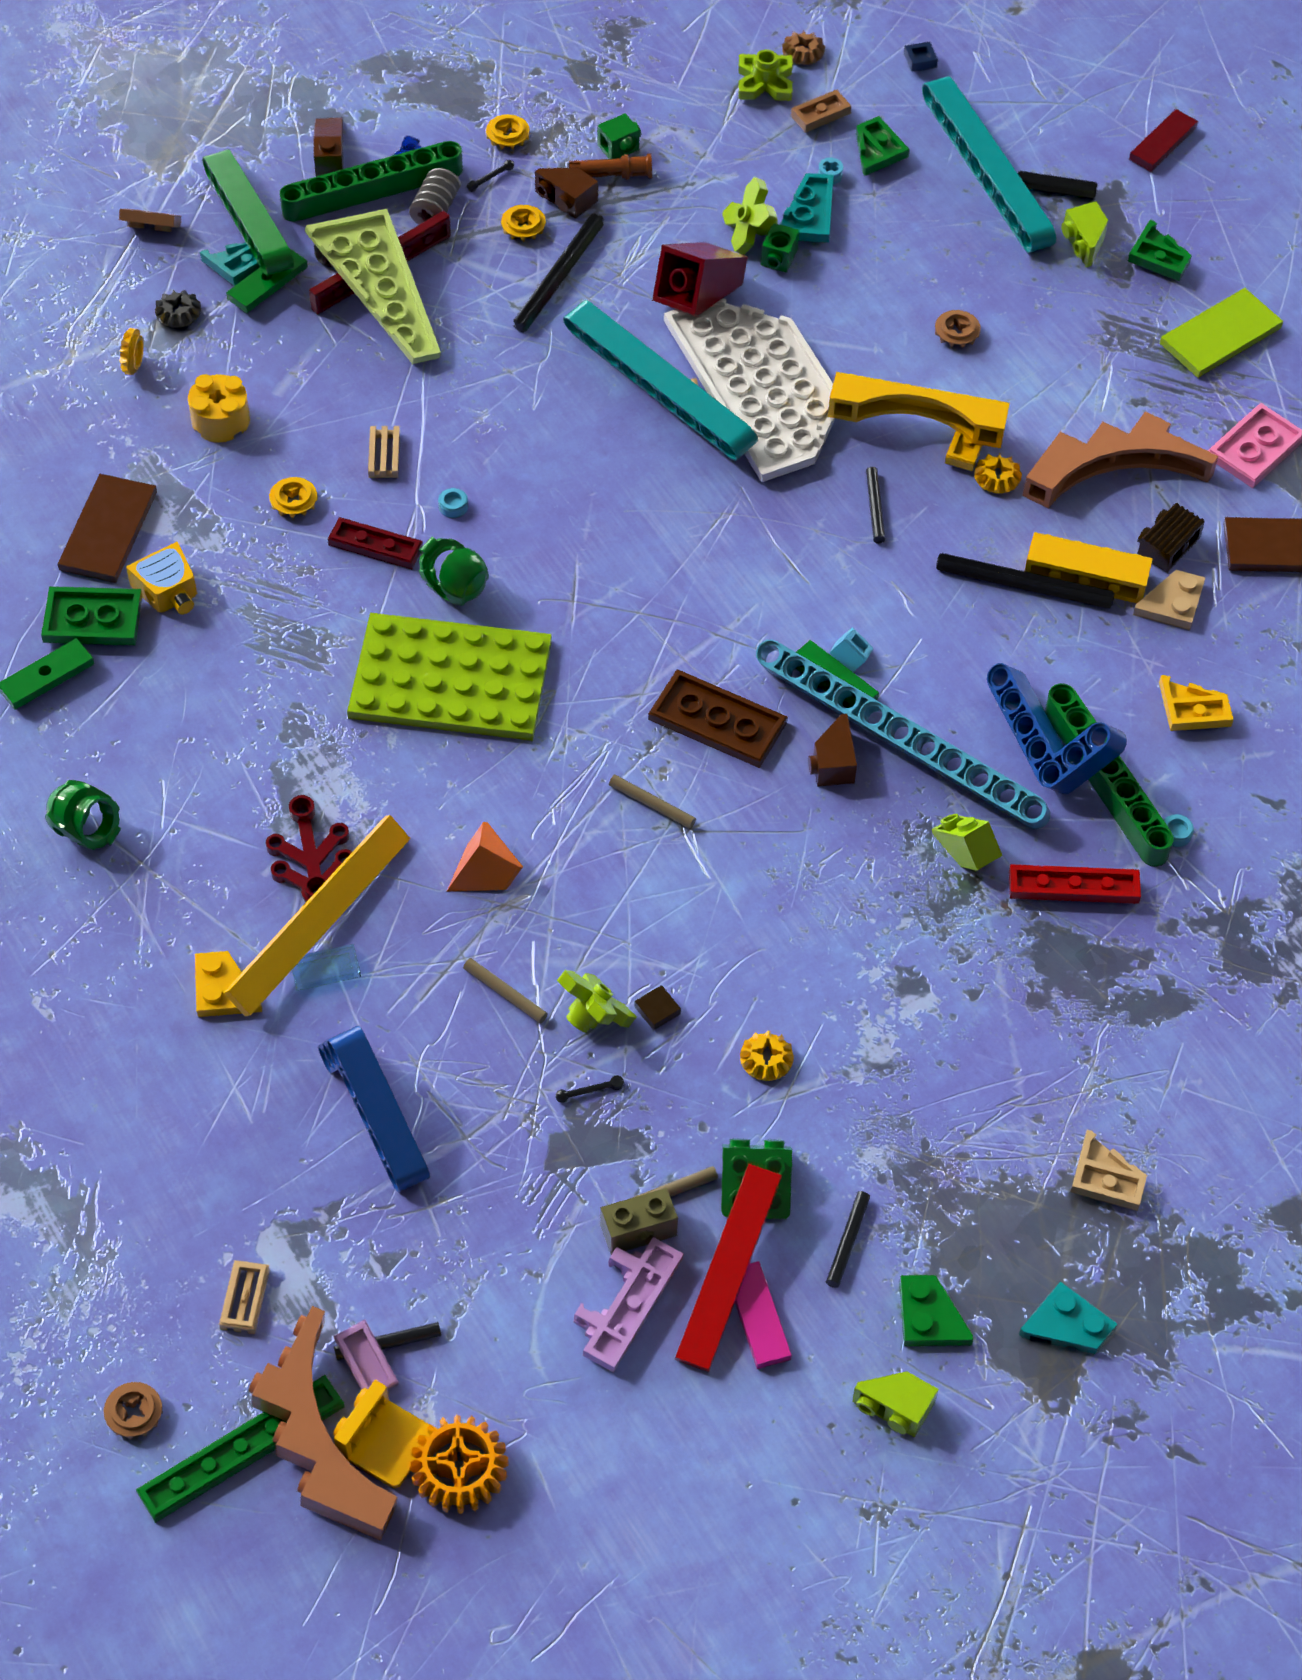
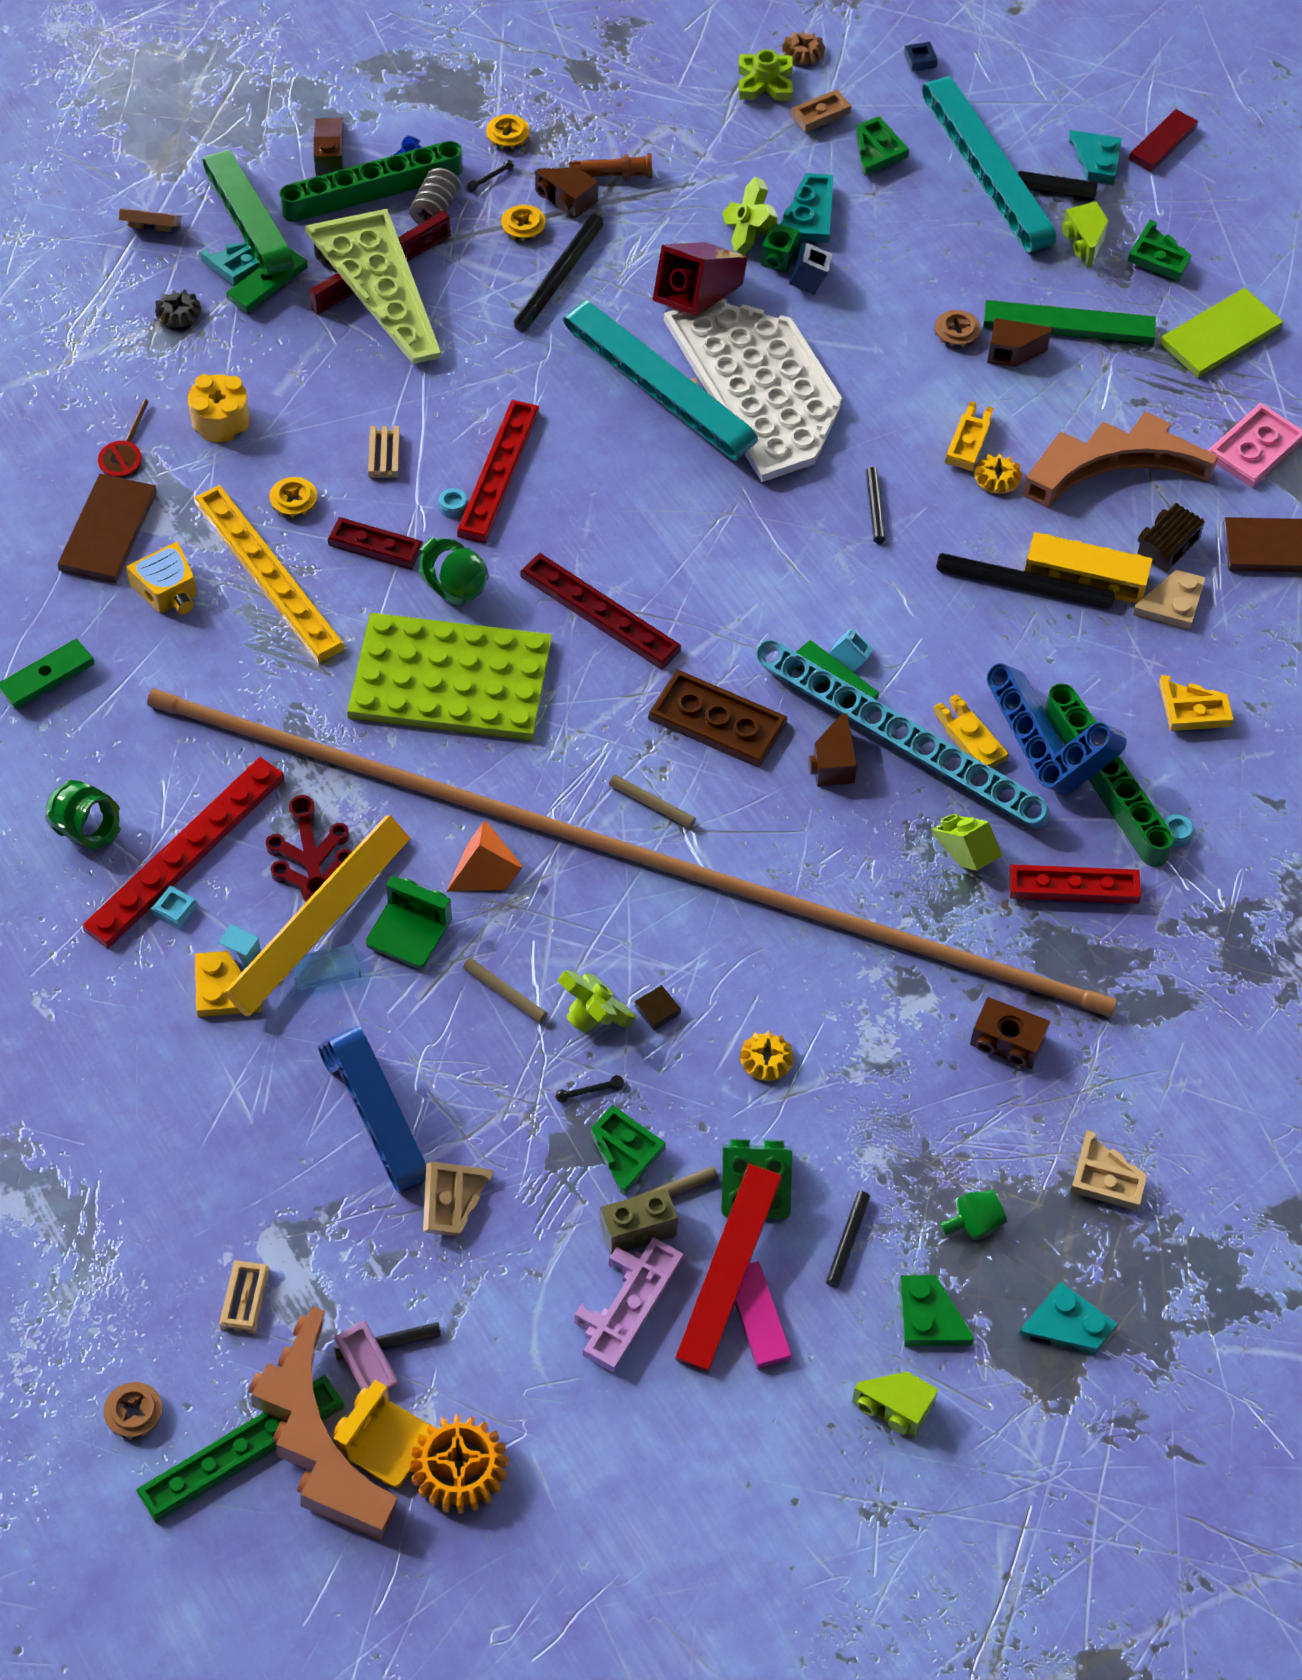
green plate [41,586,143,645] -> none
yellow gear [119,328,144,375] -> none
green brick [597,113,641,159] -> none
medium azure bush [818,158,843,185] -> none
yellow arch [828,372,1010,448] -> none
none -> red plate [82,757,284,949]
none -> piece [97,399,148,478]
none -> medium nougat piece [147,688,1117,1018]
none -> medium azure tile [151,886,198,929]
none -> yellow tile [194,485,345,664]
none -> medium azure slope [219,925,261,968]
none -> green bracket [366,875,452,969]
none -> tan wing [423,1161,493,1236]
none -> red tile [457,399,539,543]
none -> dark red tile [520,553,681,670]
none -> green wing [591,1105,666,1195]
none -> dark blue slope [789,243,832,295]
none -> yellow hinge [933,694,1009,774]
none -> green piece [939,1189,1007,1240]
none -> reddish brown brick [970,997,1050,1069]
none -> green tile [983,300,1156,344]
none -> reddish brown slope [987,318,1052,367]
none -> teal wing [1068,130,1122,184]

